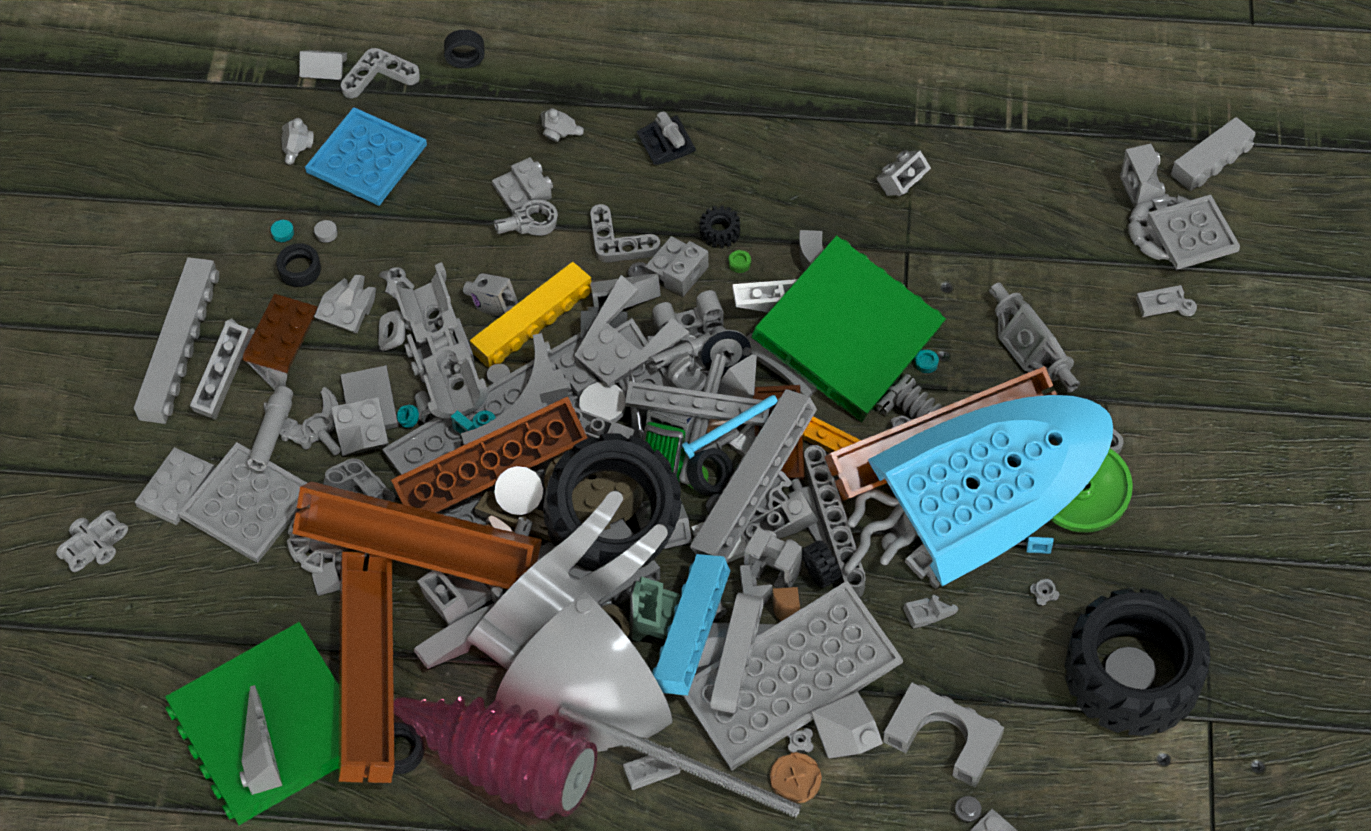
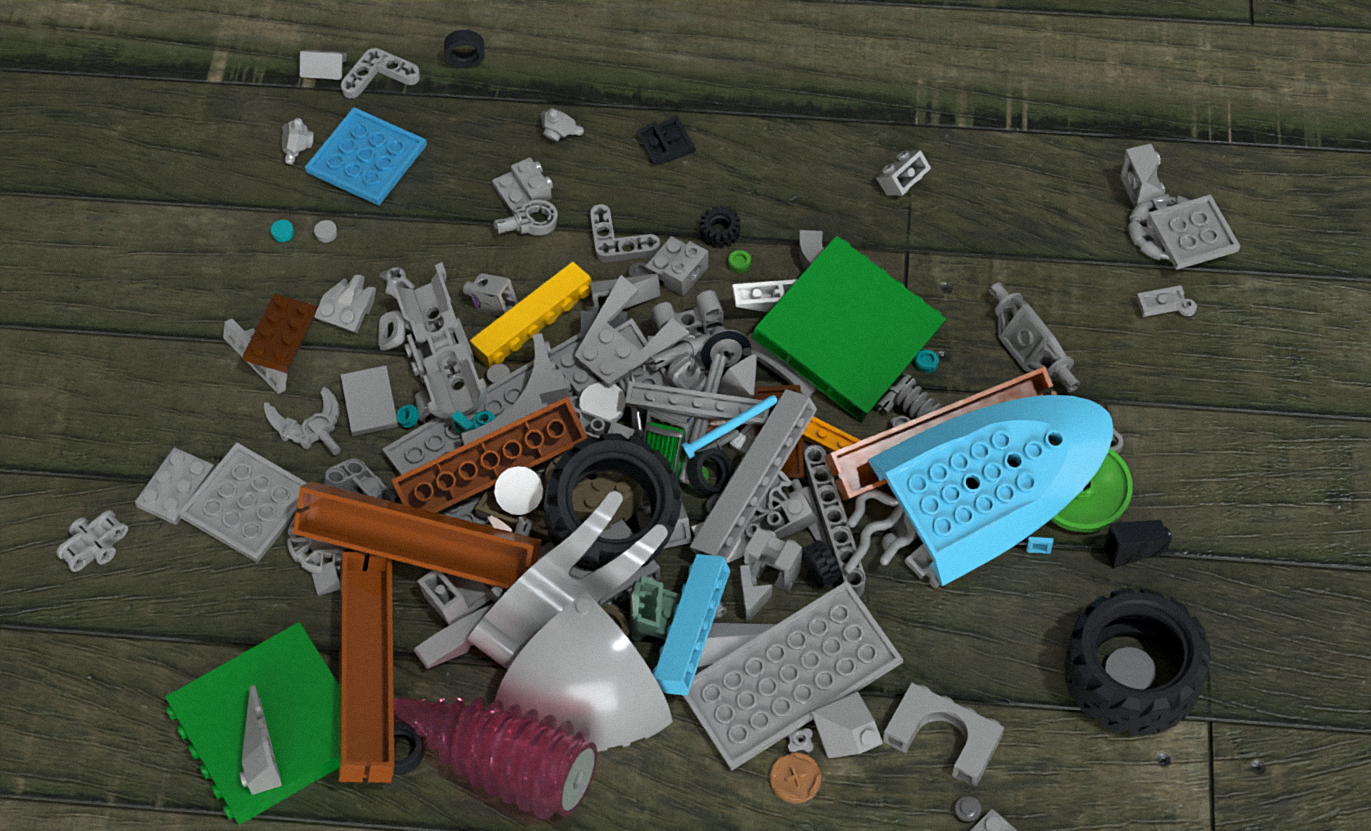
light grey brick [134,257,219,424] -> none
light grey brick [190,321,252,420] -> none
light grey piece [247,386,293,471] -> none
black tyre [276,243,321,287] -> none
light grey slope [331,397,389,456] -> none
light grey axle [557,704,802,818] -> none
light grey plate [623,747,680,790] -> none
light grey axle [655,112,685,148] -> none
light grey beam [711,593,764,714] -> none
medium nougat brick [773,587,800,621] -> none
light grey slope [903,595,958,629] -> none
light grey plate [1030,579,1059,605] -> none
light grey brick [1171,117,1256,191] -> none
none -> black slope [1104,520,1172,568]

